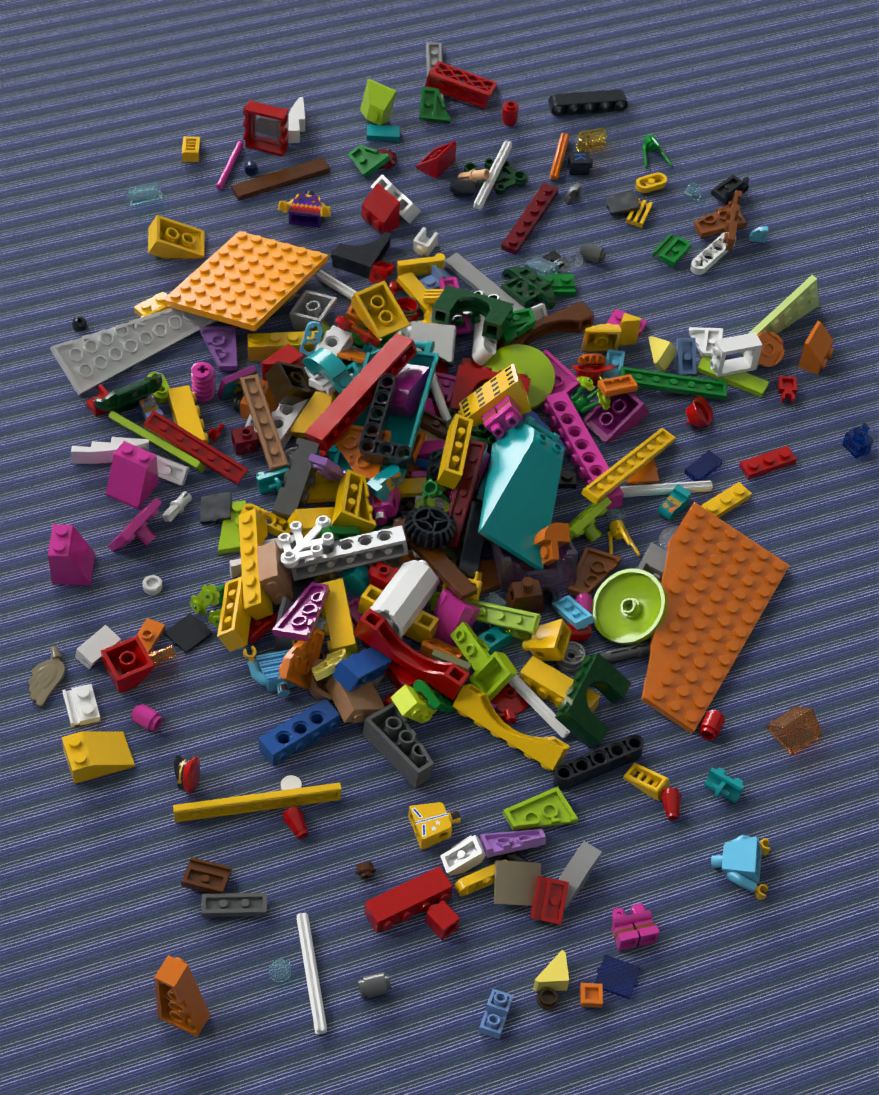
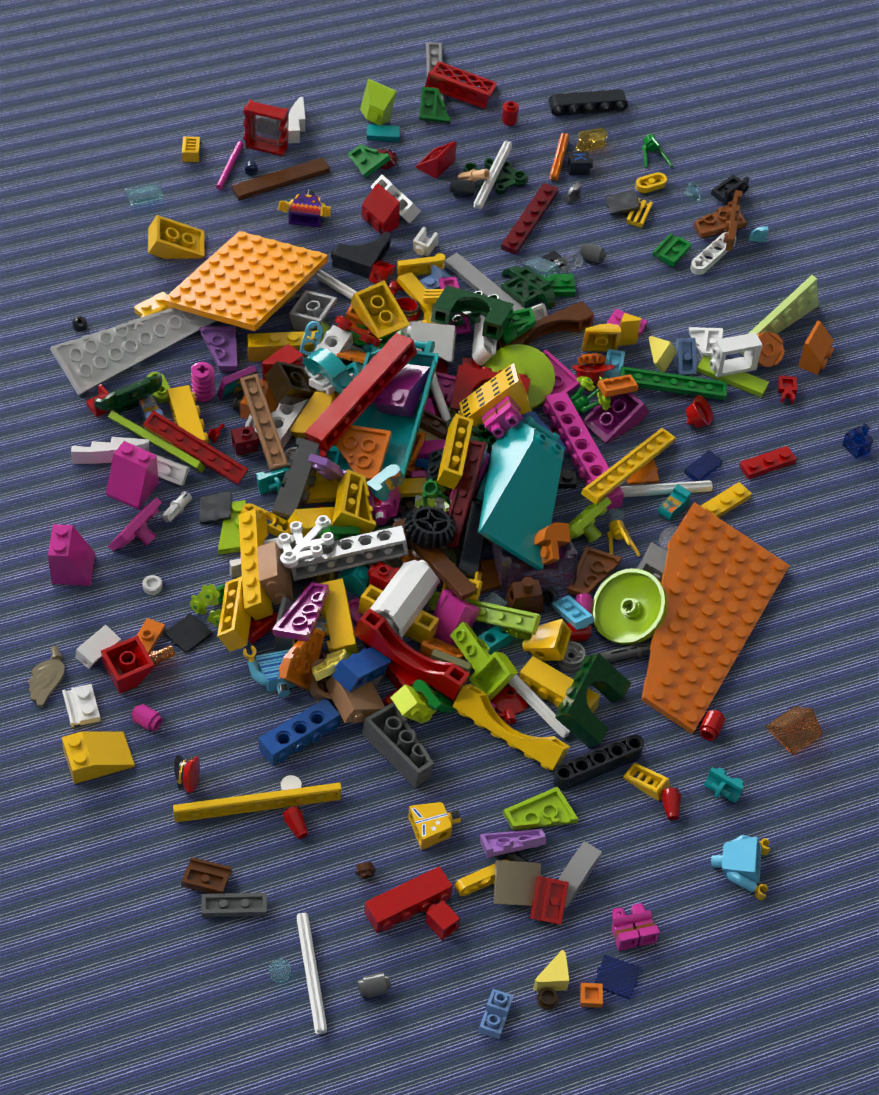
orange wedge [154,955,210,1037] -> none
black beam [359,374,414,469] -> none
white slope [440,835,486,876] -> none

